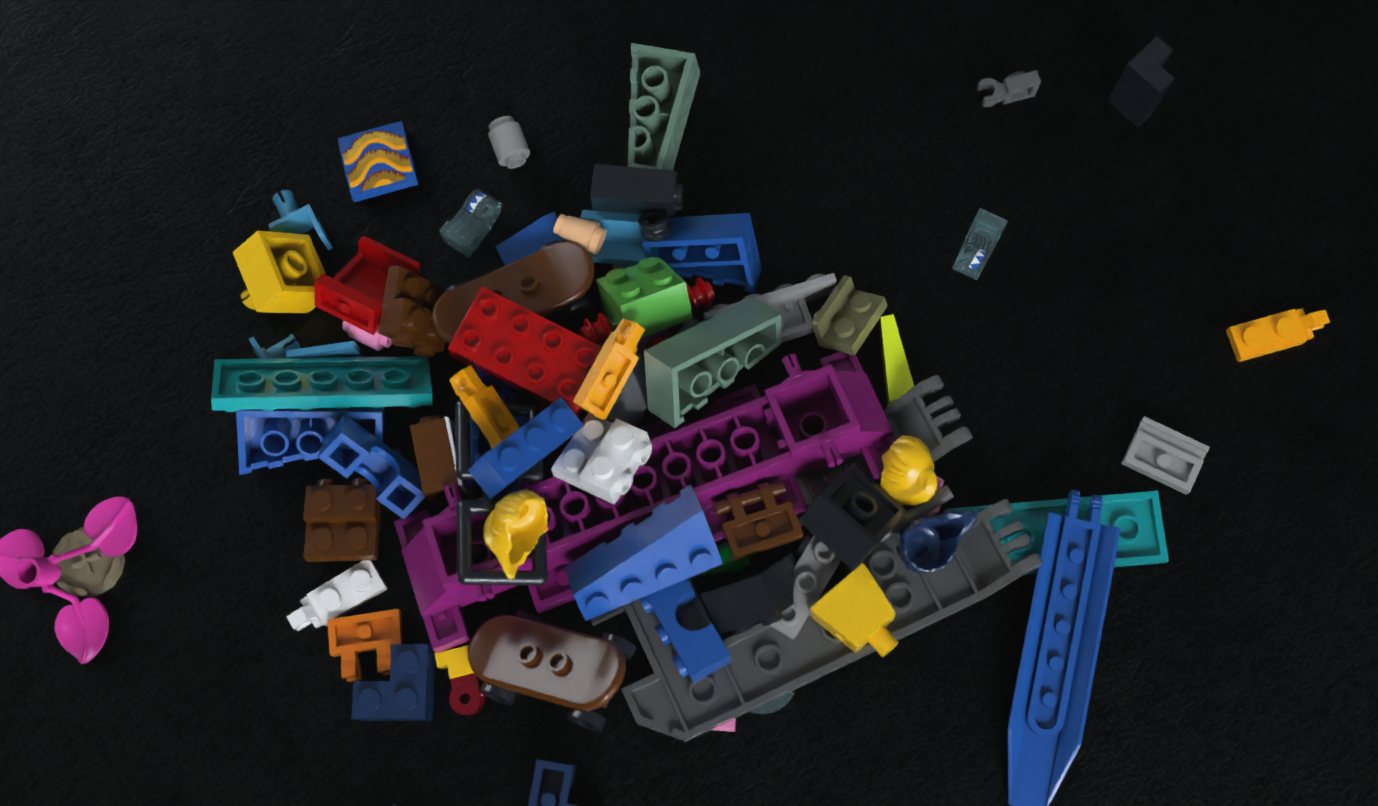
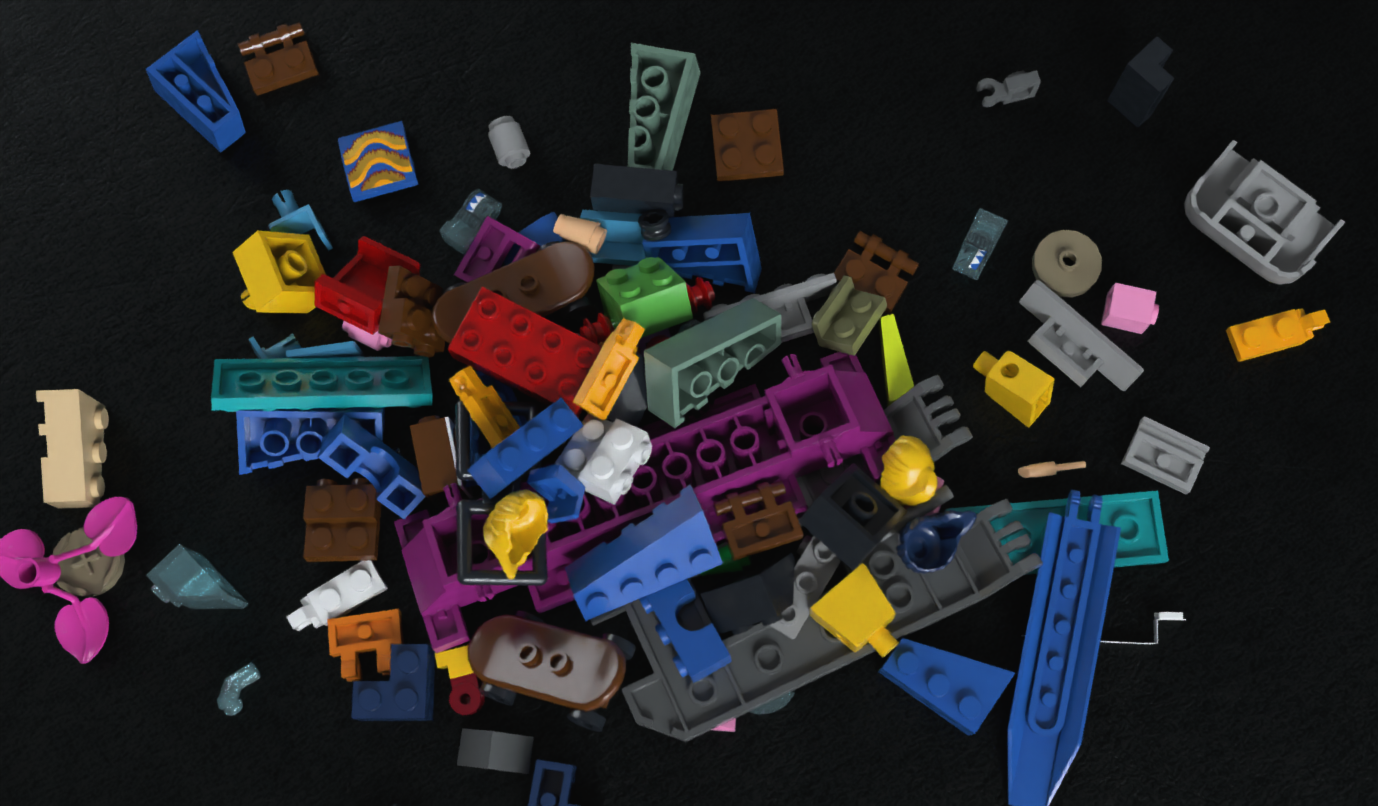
none -> tan wedge [36,389,109,508]
none -> blue wedge [146,30,246,152]
none -> clear light blue slope [147,544,249,609]
none -> clear light blue arm [217,662,261,716]
none -> reddish brown plate [238,22,319,96]
none -> magenta plate [454,216,540,282]
none -> dark grey slope [457,728,535,774]
none -> blue bracket [527,464,585,523]
none -> reddish brown plate [711,109,784,182]
none -> reddish brown plate [834,230,919,314]
none -> blue wedge [878,638,1015,736]
none -> yellow torso [973,351,1055,428]
none -> light nougat piece [1018,461,1086,478]
none -> light grey bracket [1020,280,1144,391]
none -> white piece [1021,612,1186,644]
none -> dark tan plate [1032,230,1102,298]
none -> bright pink brick [1101,283,1159,334]
none -> light grey piece [1184,140,1345,285]

